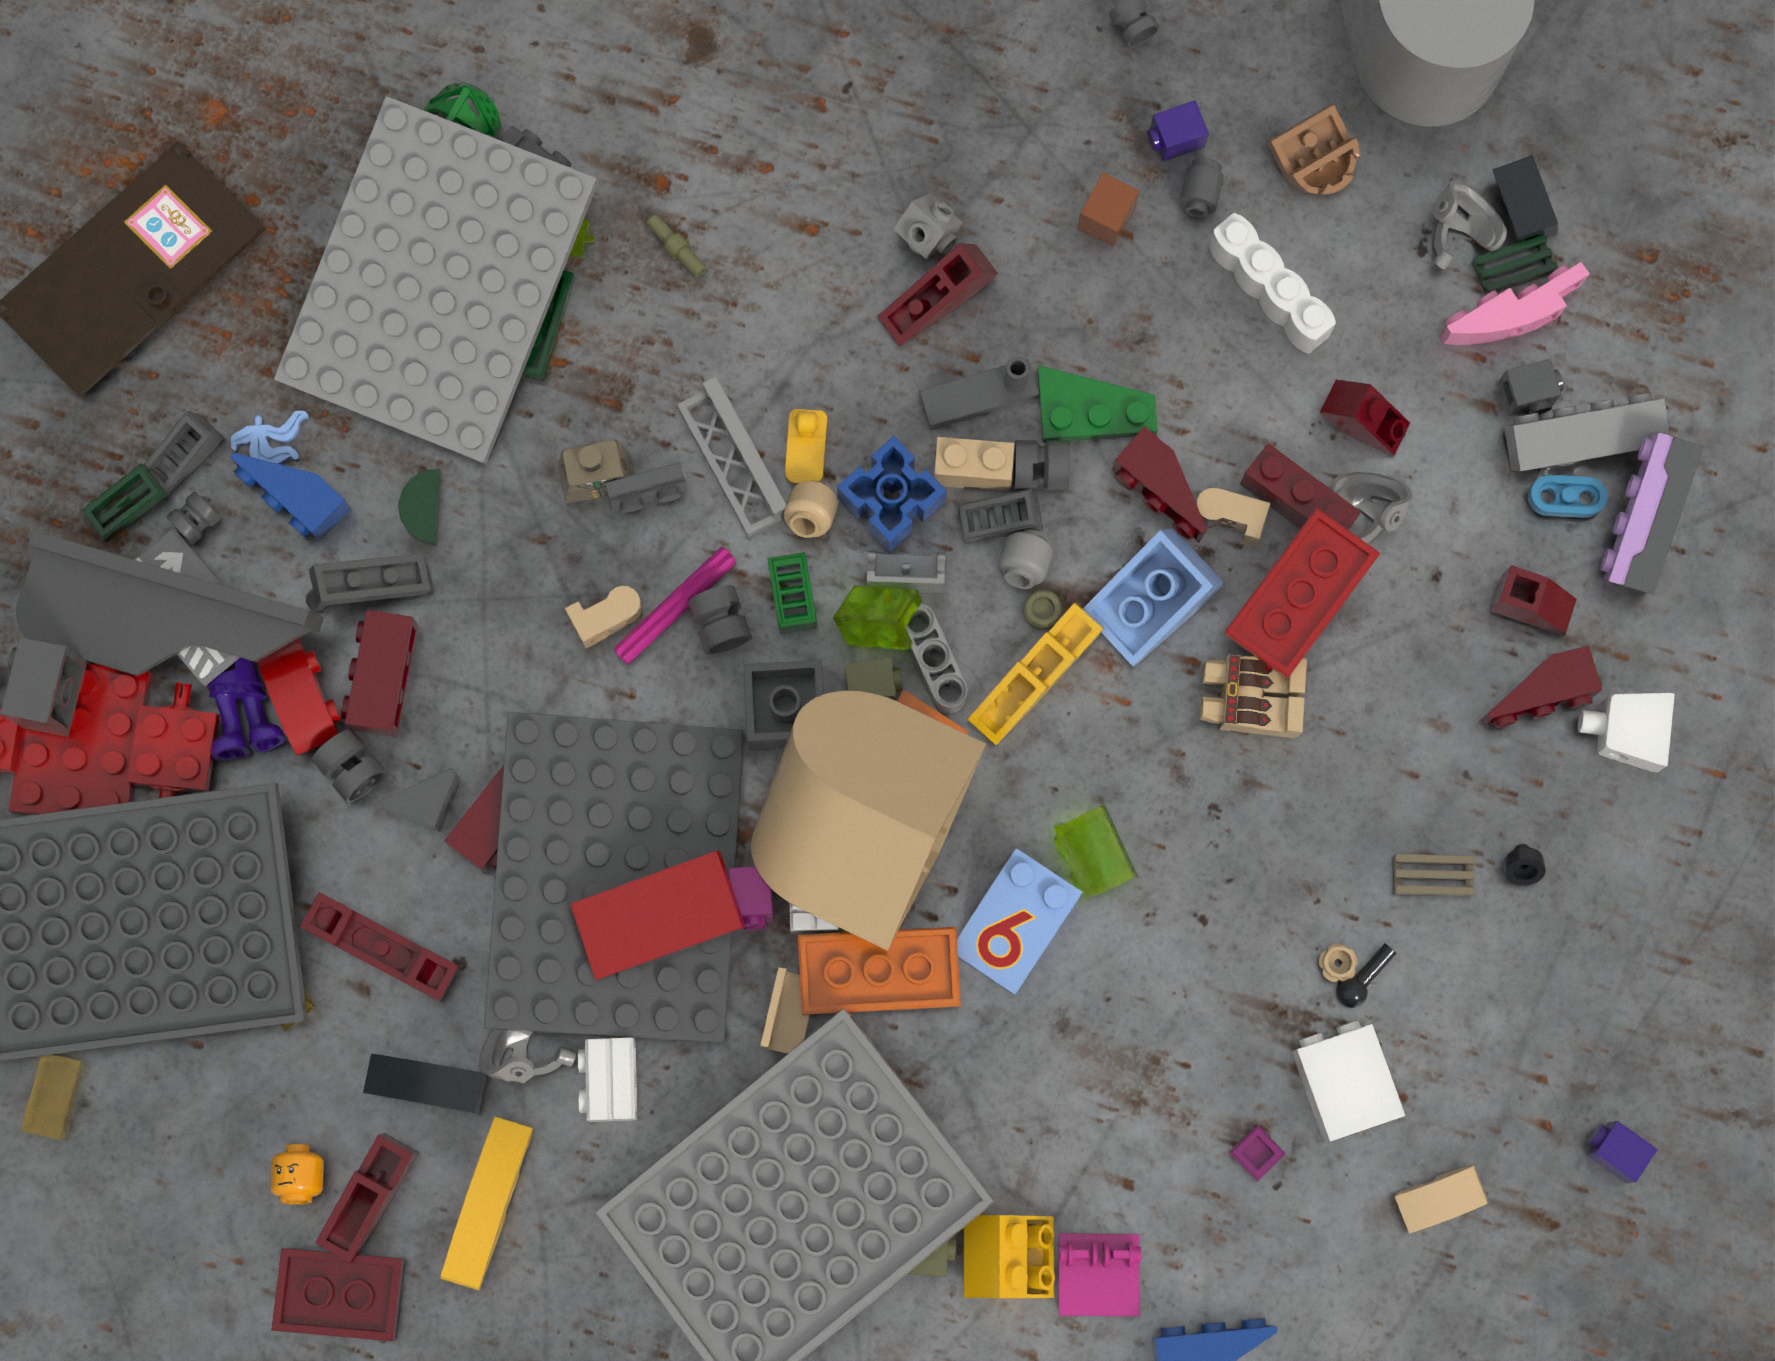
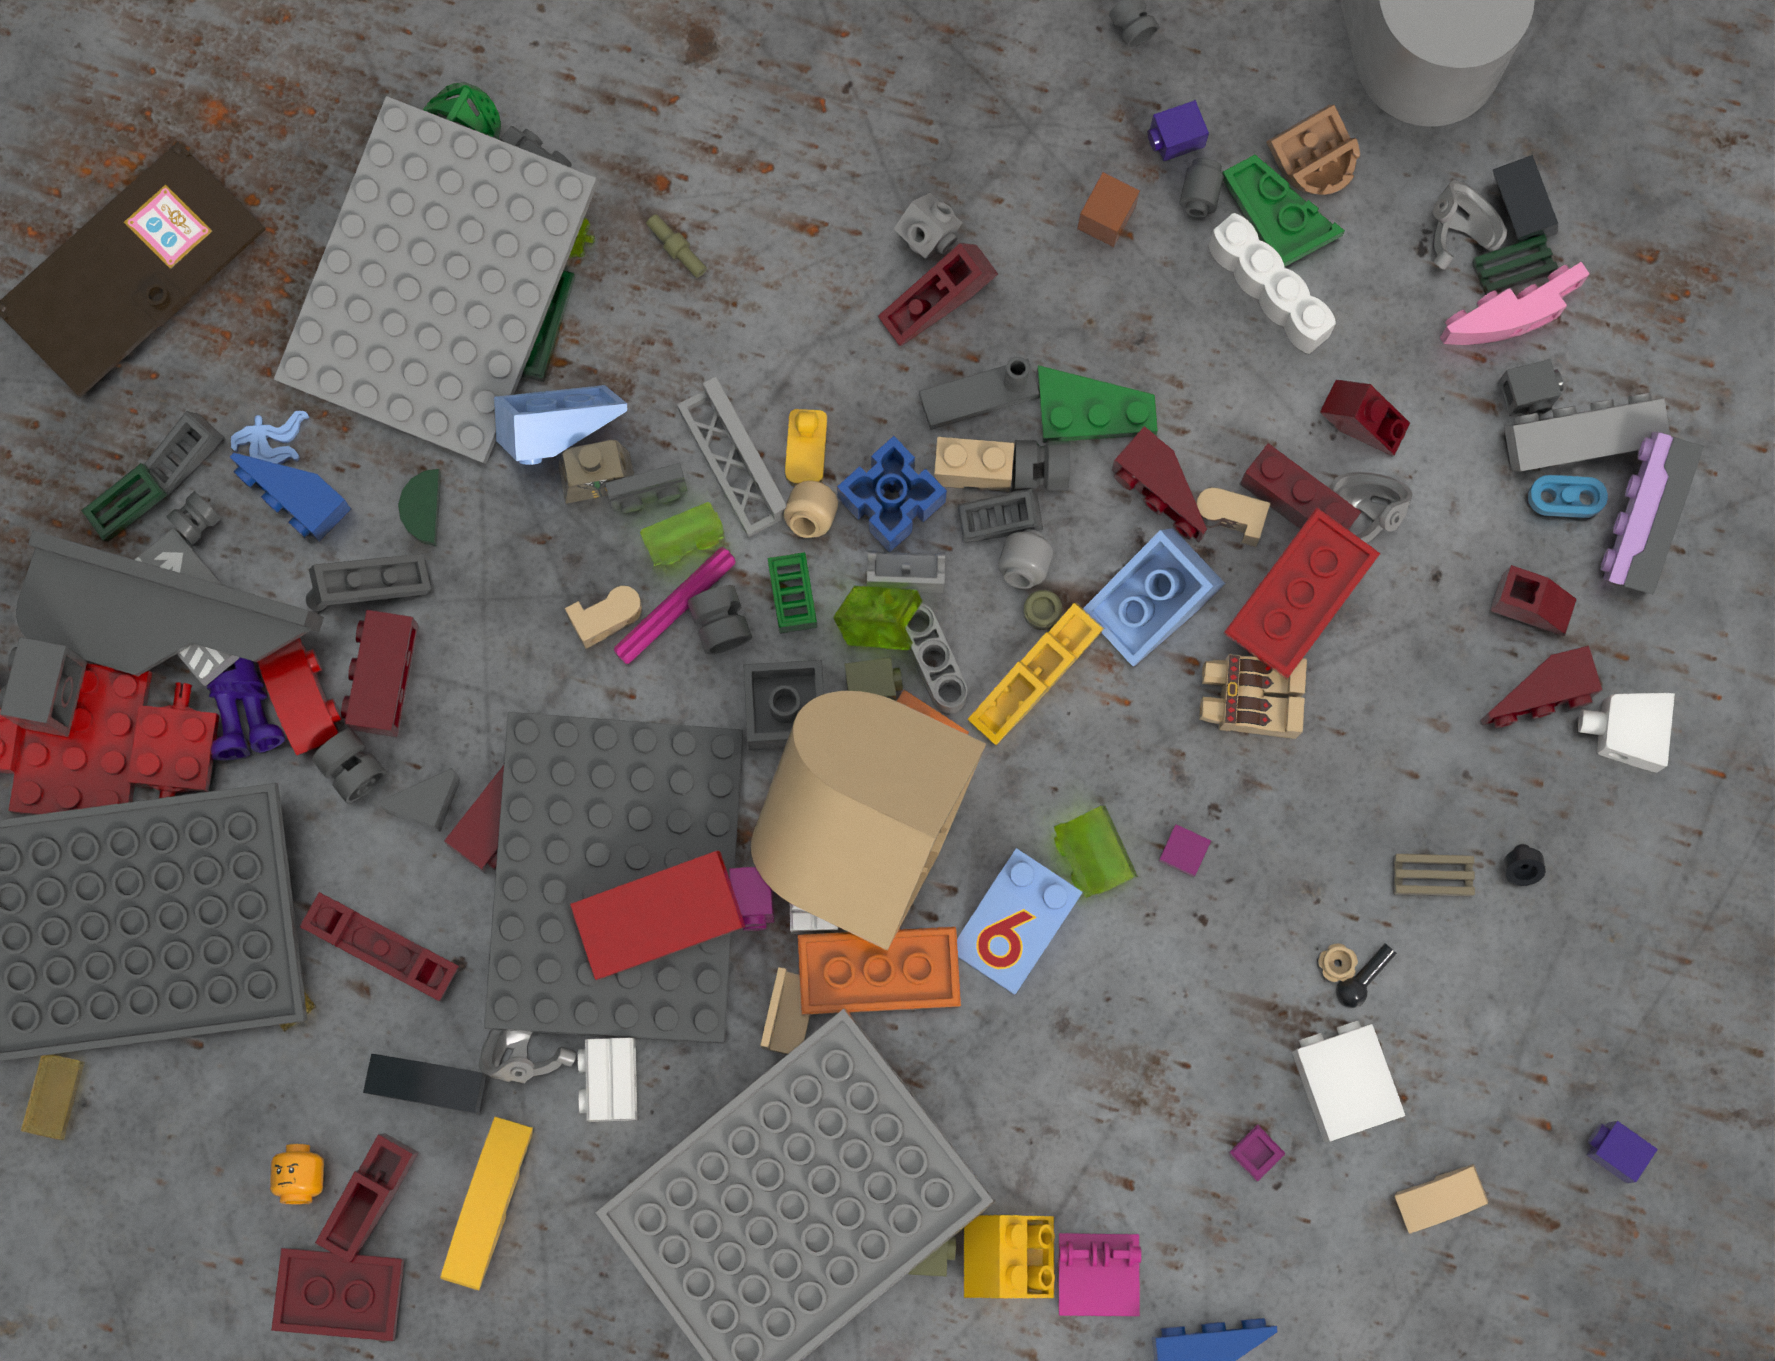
none -> light blue slope [494,385,627,465]
none -> clear neon green bracket [640,502,725,566]
none -> magenta tile [1158,824,1211,877]
none -> green wing [1222,155,1345,267]

